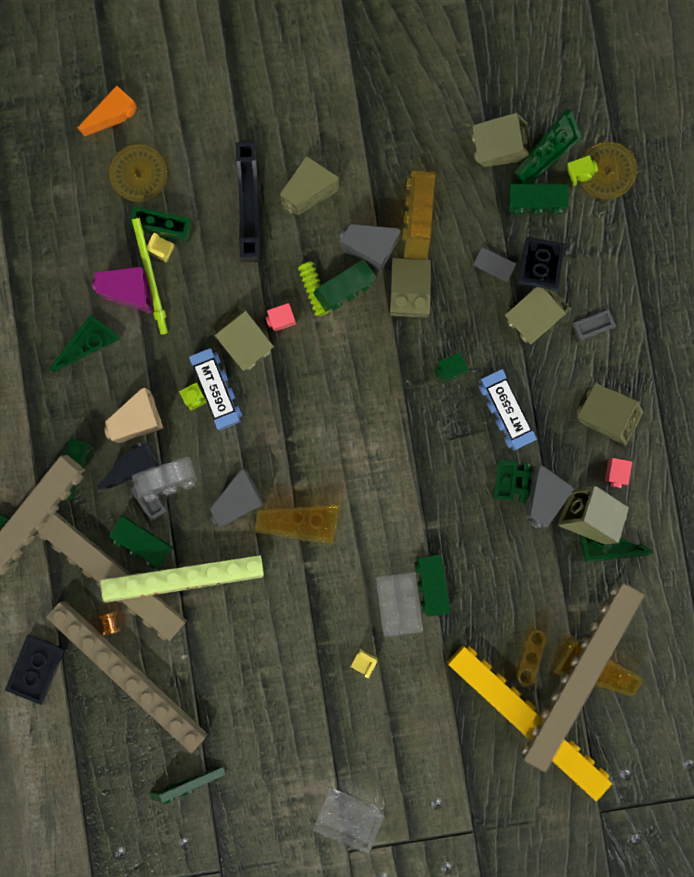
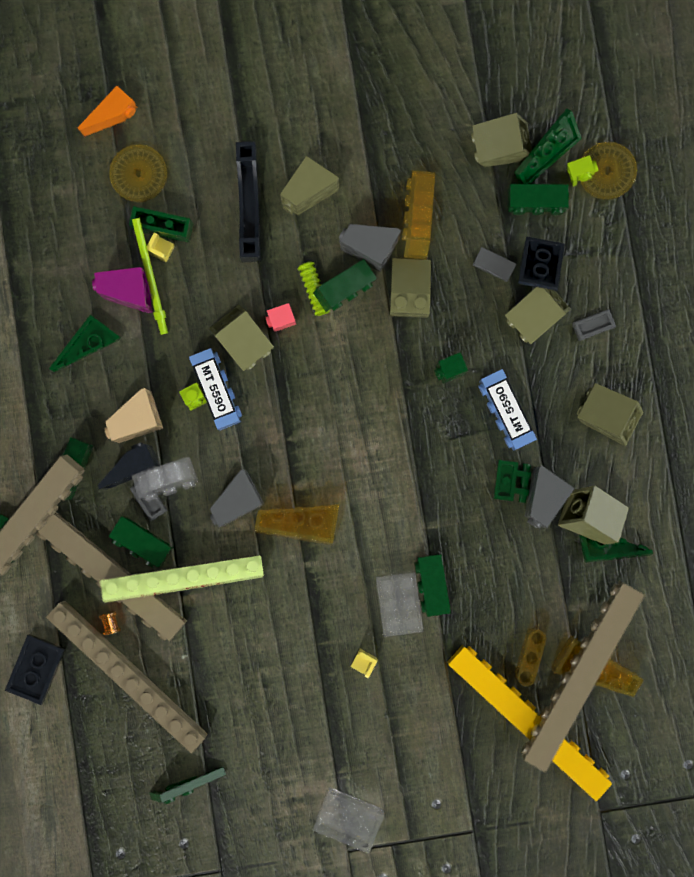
coral brick [605,458,632,488] -> none

